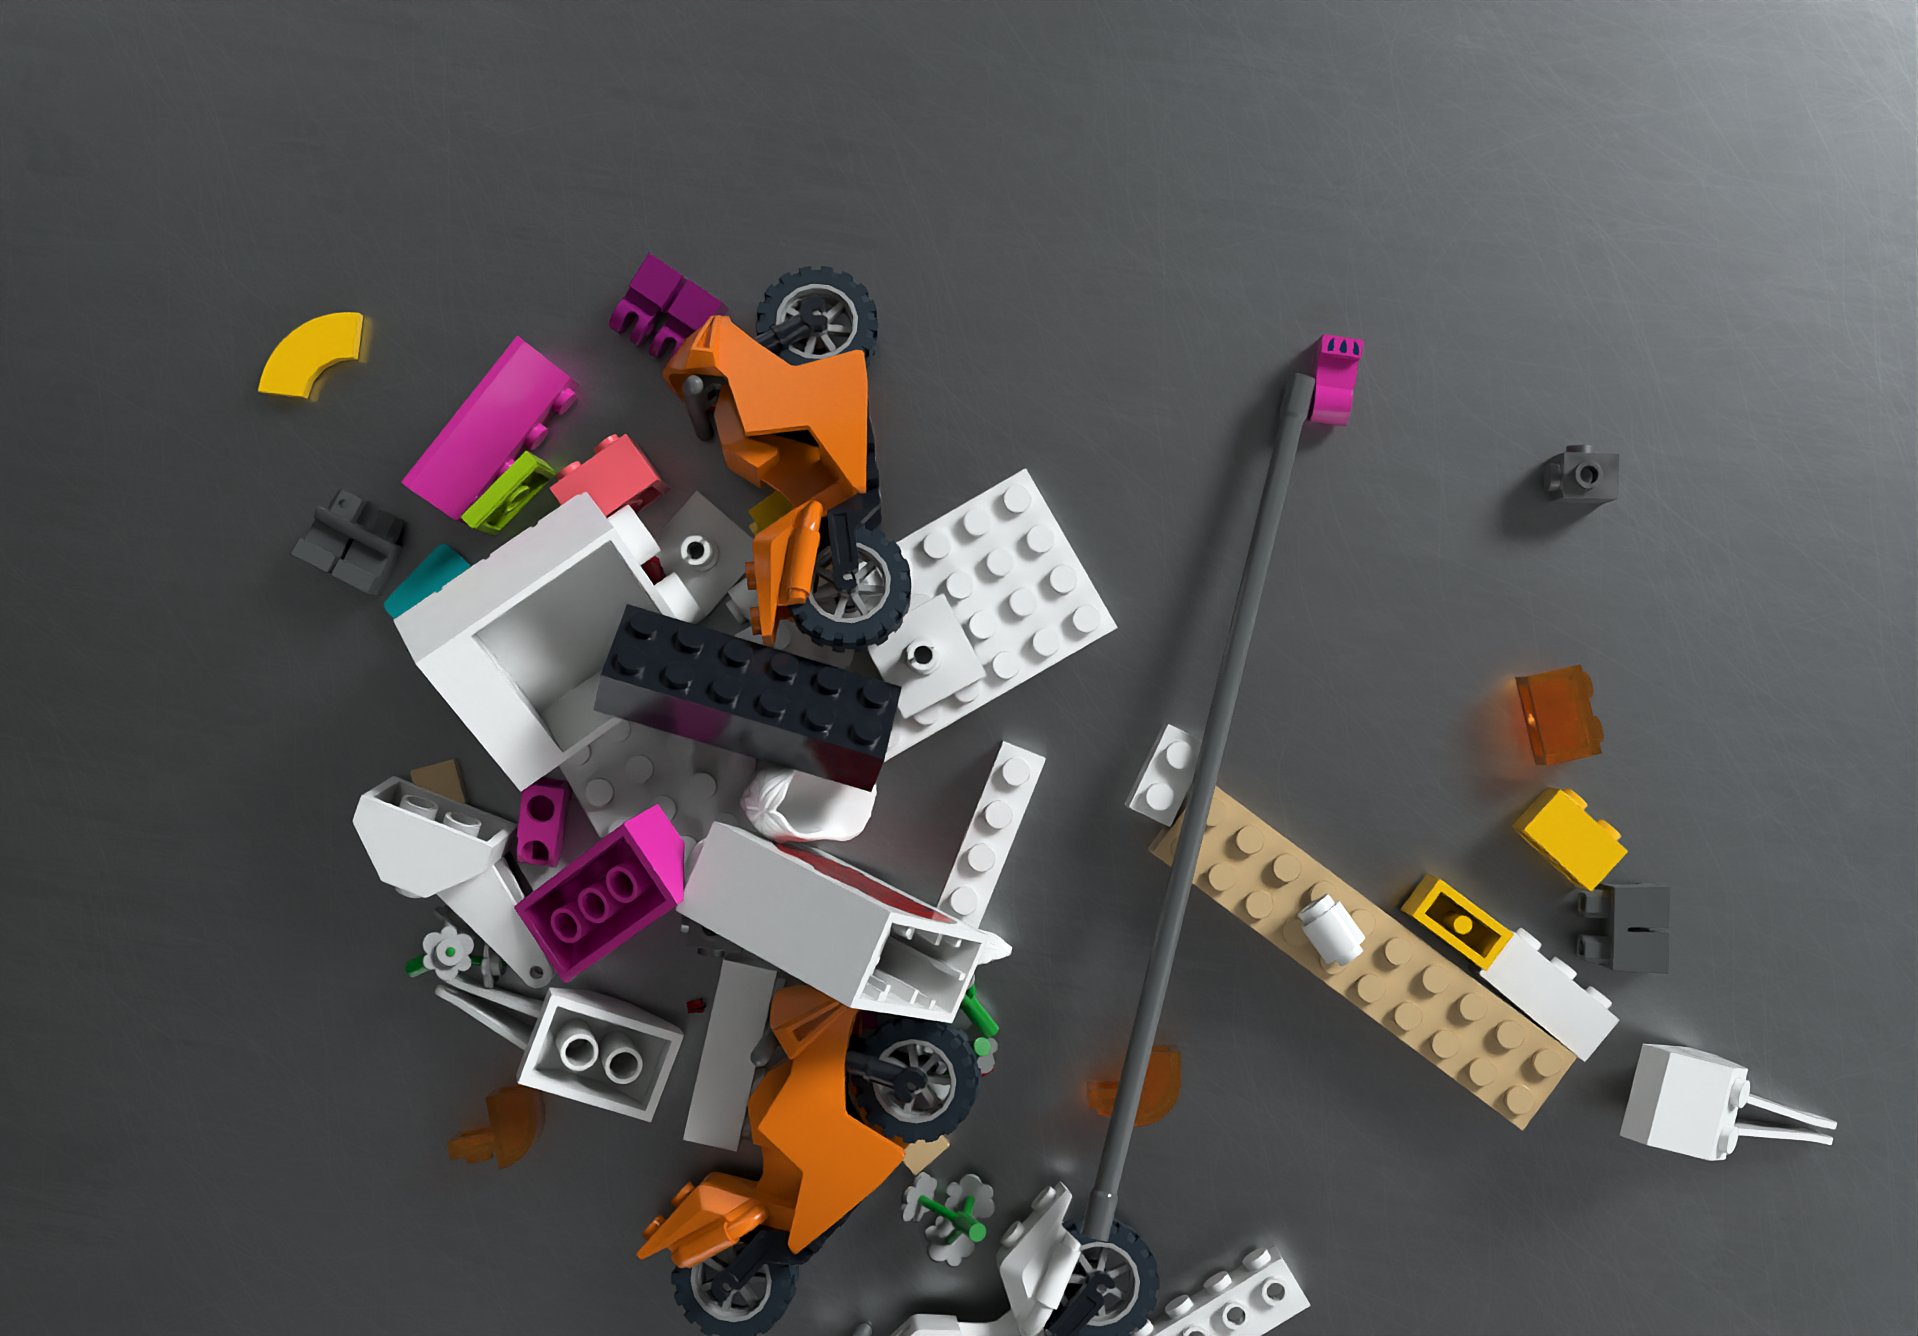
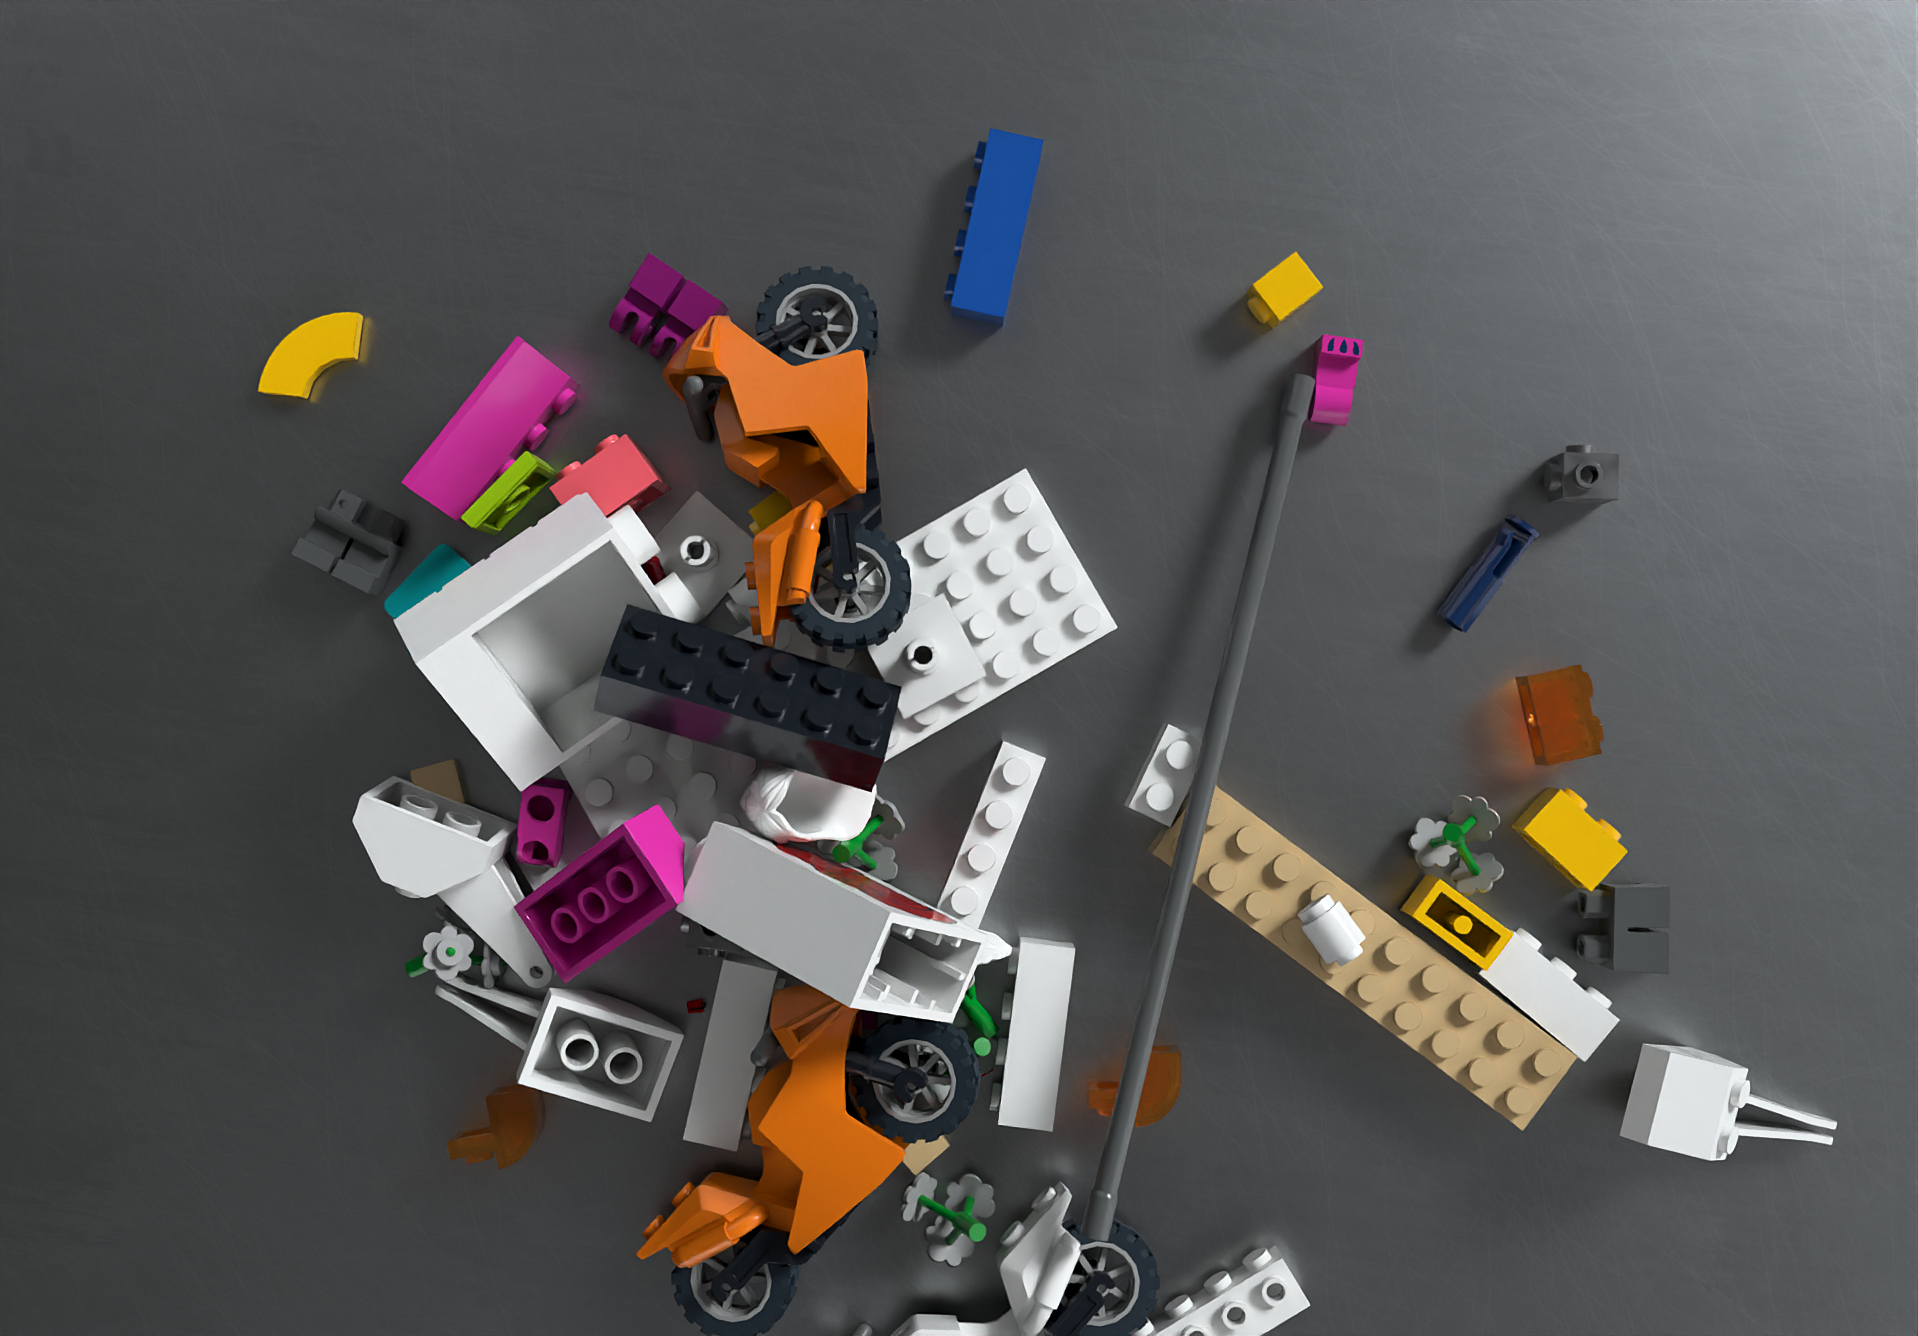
none -> light grey plant [816,795,905,882]
none -> blue brick [944,128,1044,326]
none -> white brick [989,936,1075,1132]
none -> yellow brick [1246,251,1323,329]
none -> light grey plant [1408,795,1504,896]
none -> dark blue piece [1436,514,1539,633]

